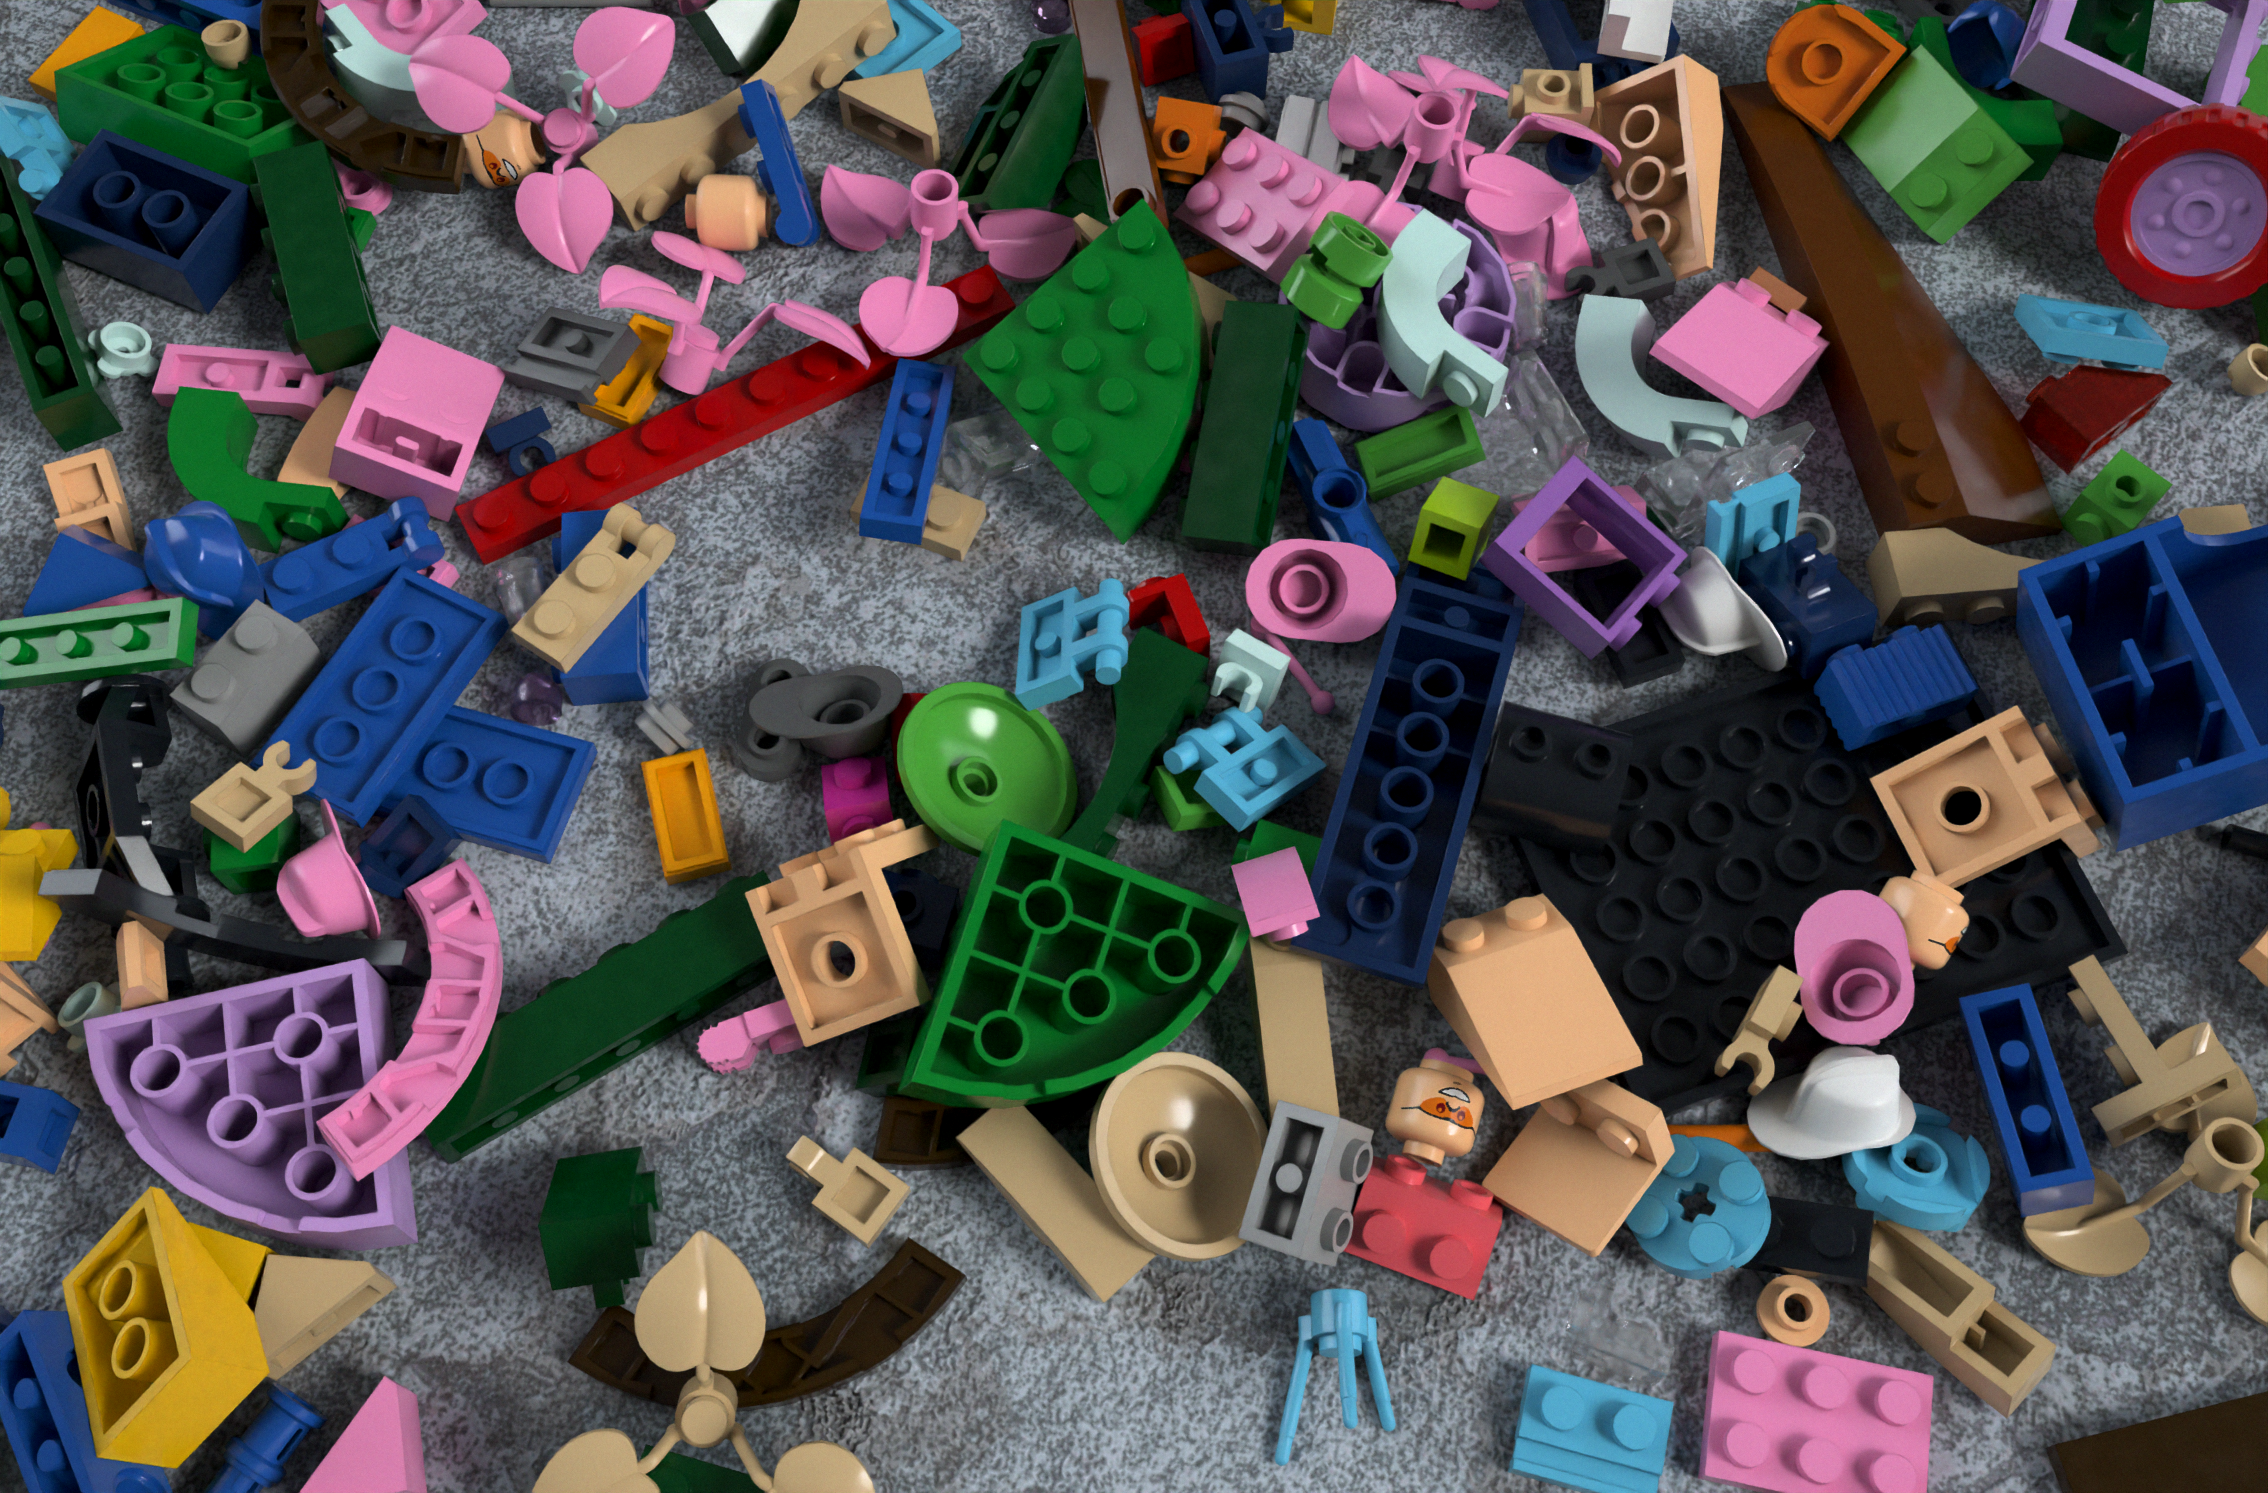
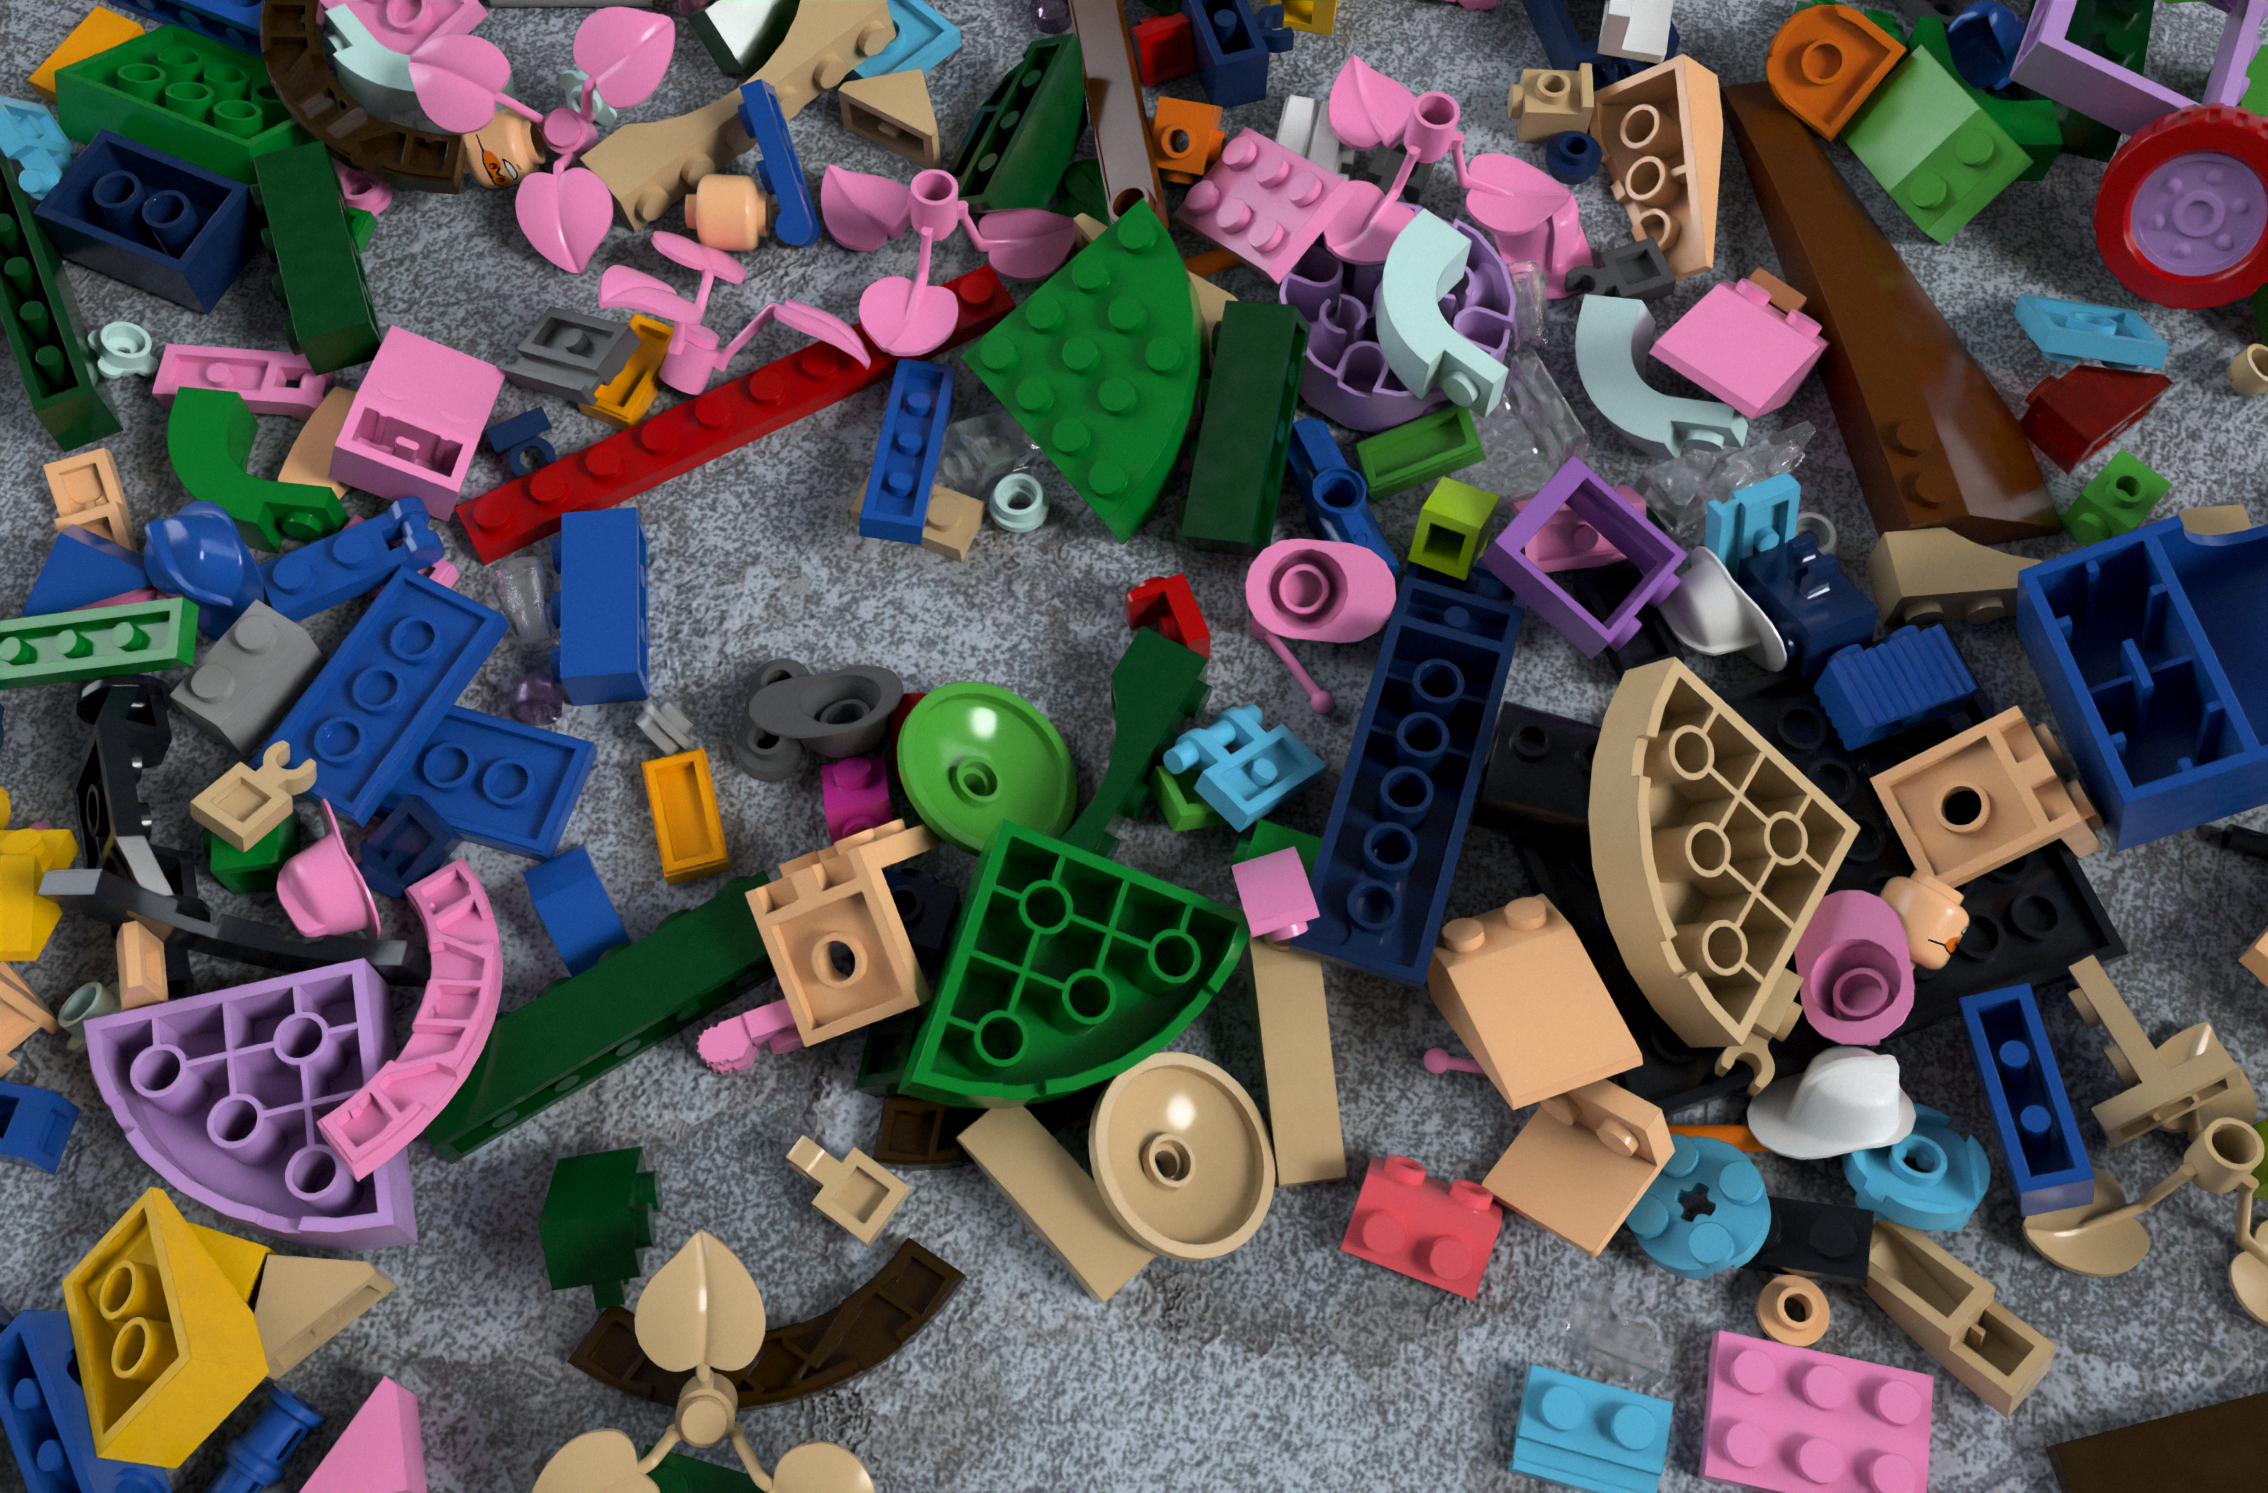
tan hinge [201,20,253,70] -> none
tan plate [511,502,676,674] -> none
medium azure plate [1015,578,1129,711] -> none
light aqua tile [1210,628,1291,715] -> none
light grey plate [1217,91,1271,138] -> none
light grey brick [1238,1099,1374,1267] -> none
medium azure plant [1275,1288,1396,1466] -> none
bright green wheel [1280,211,1394,329] -> none
light nougat head [1385,1059,1485,1167] -> none
bright pink plant [1387,54,1622,204] -> none
none -> blue slope [523,844,632,978]
none -> light aqua plate [989,473,1050,533]
none -> tan brick [1588,656,1861,1048]

